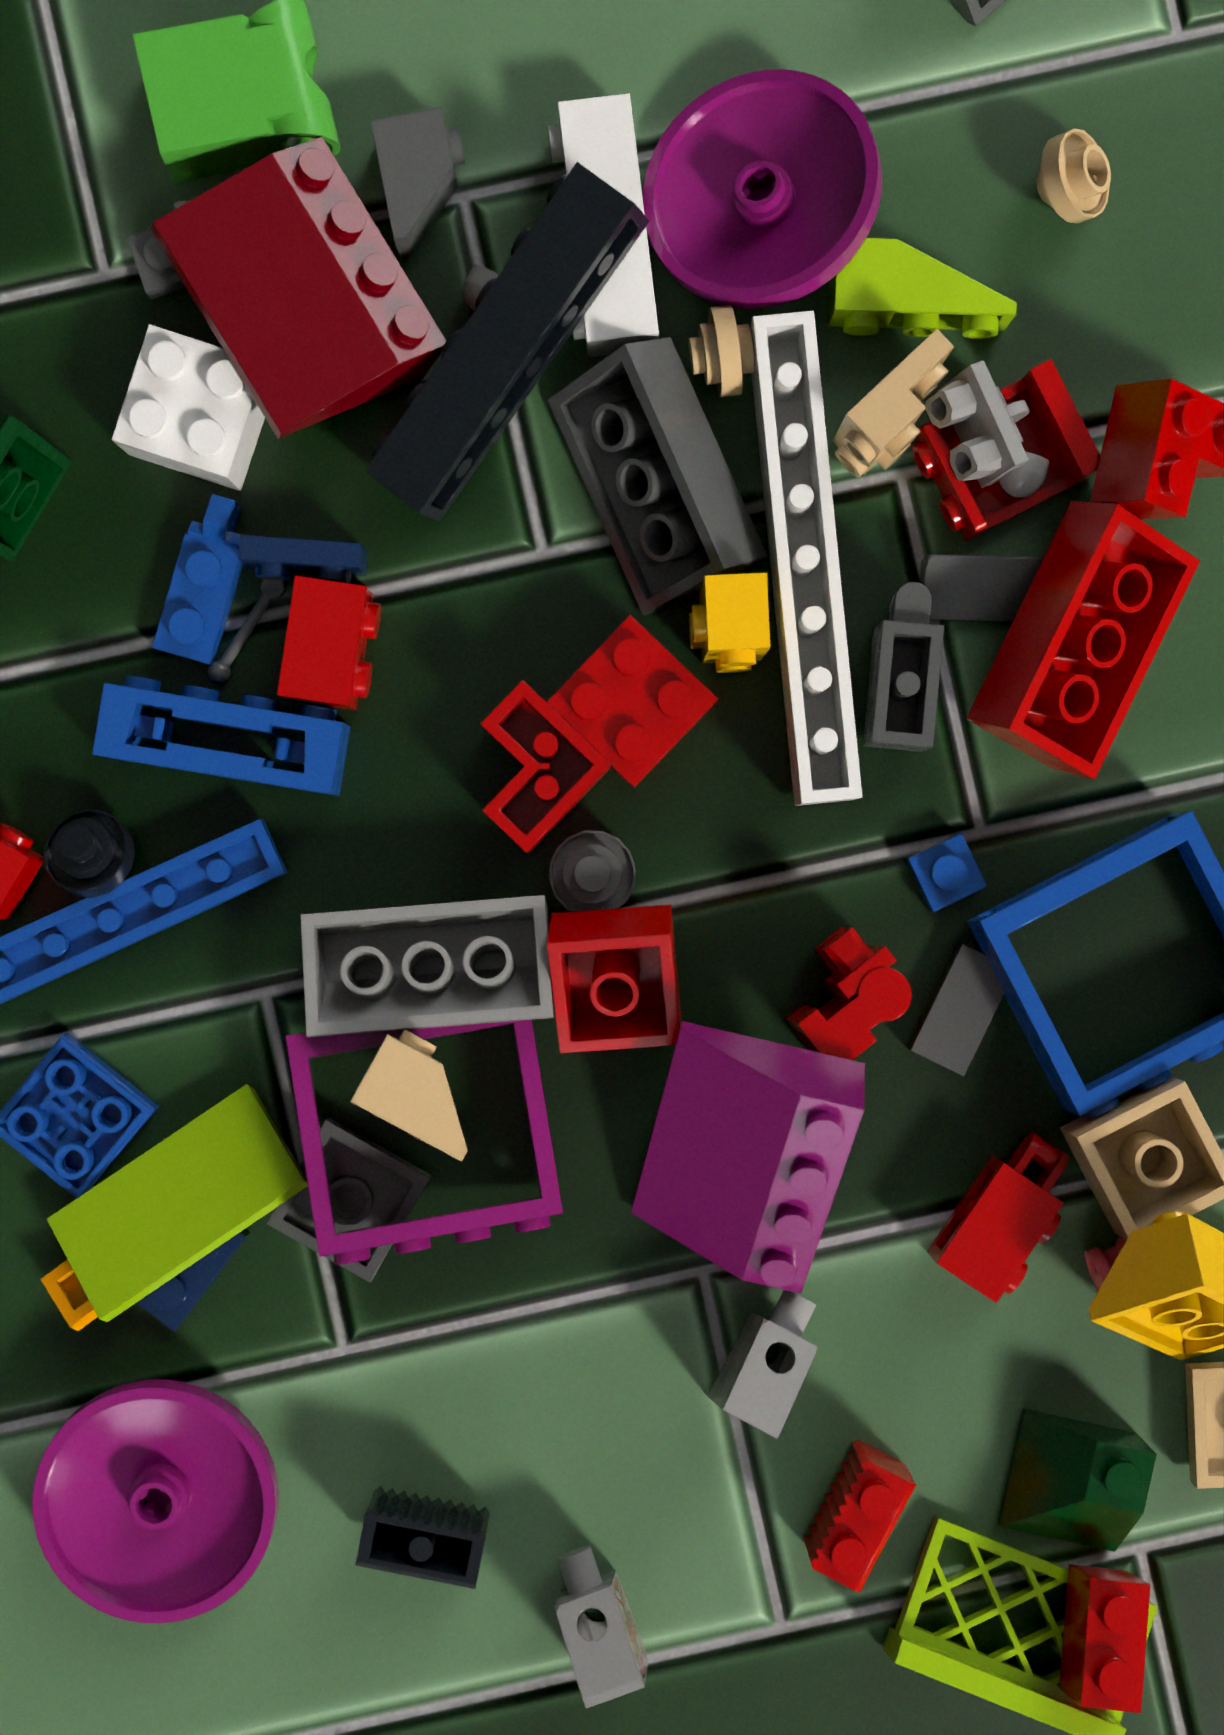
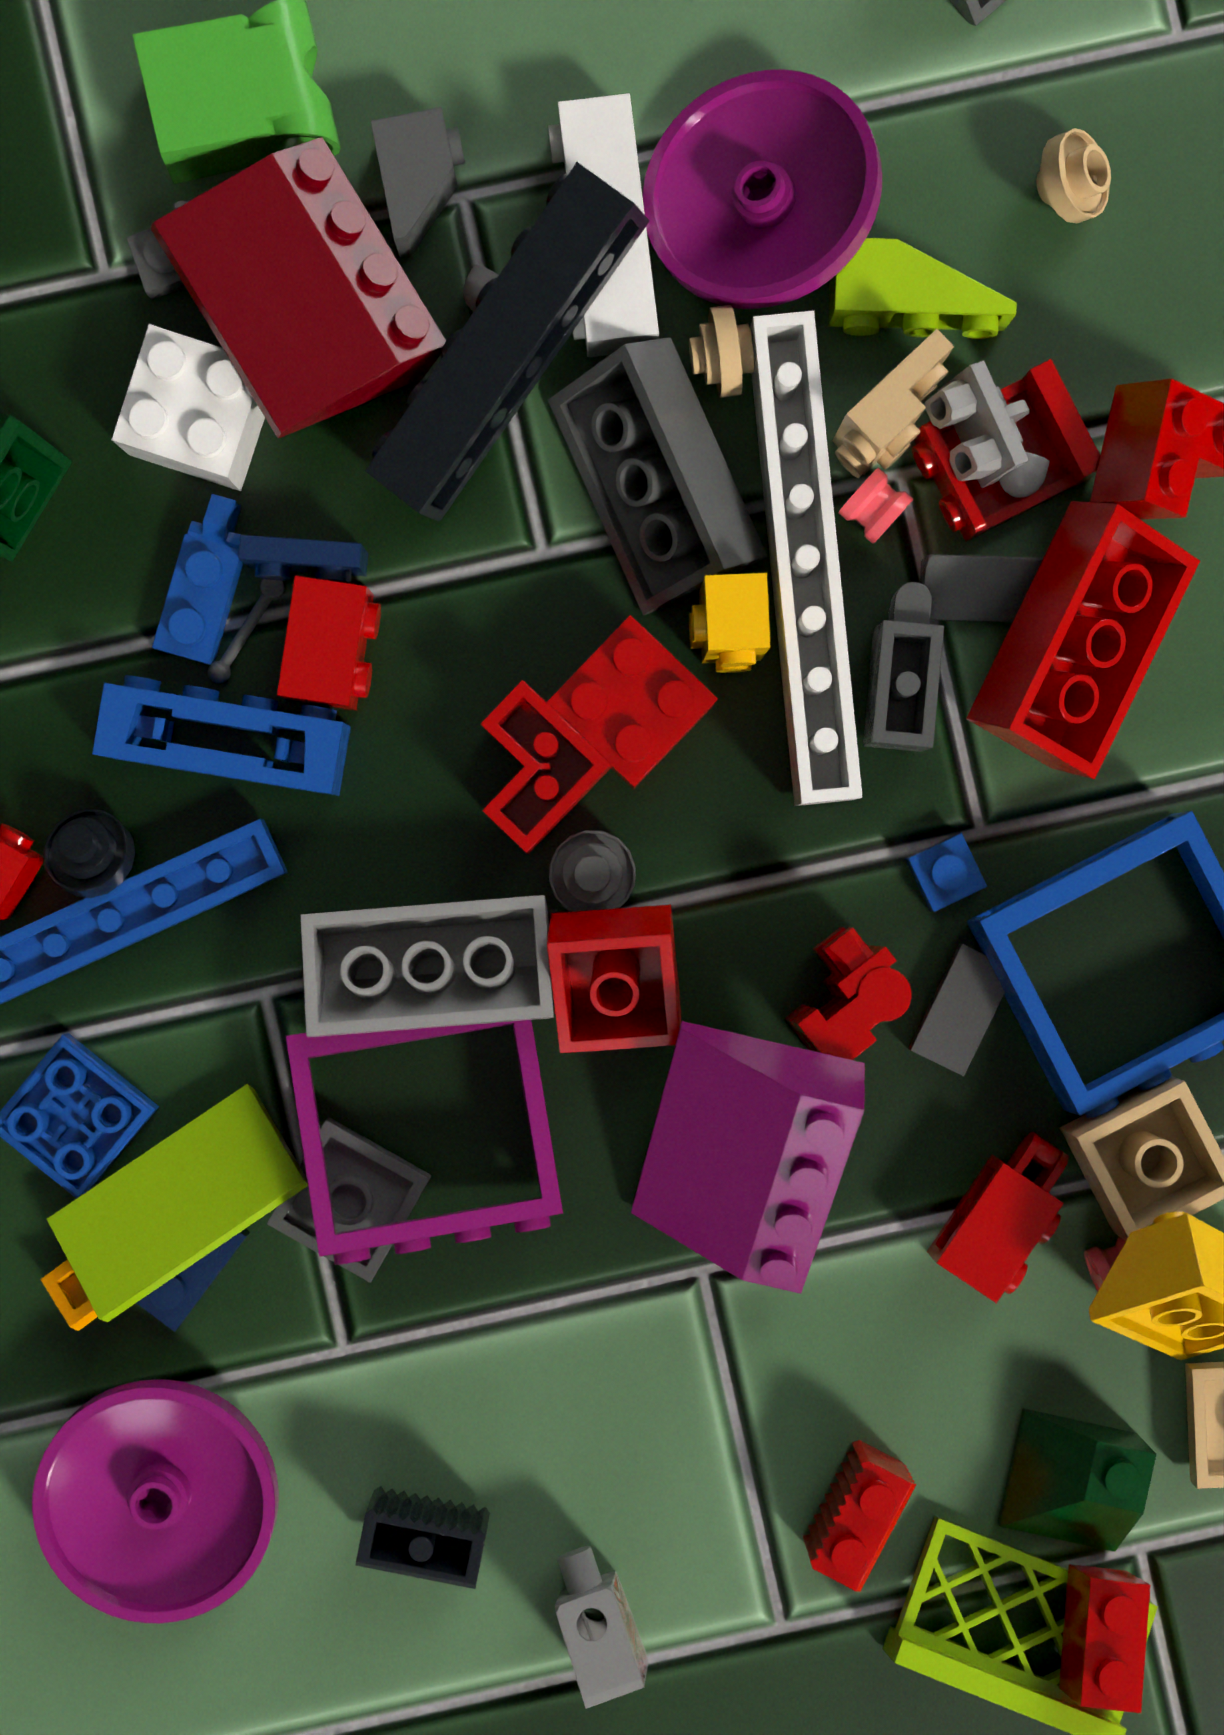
tan slope [351,1029,468,1162] -> none
light grey torso [707,1290,818,1439] -> none
none -> coral wheel [838,467,914,544]

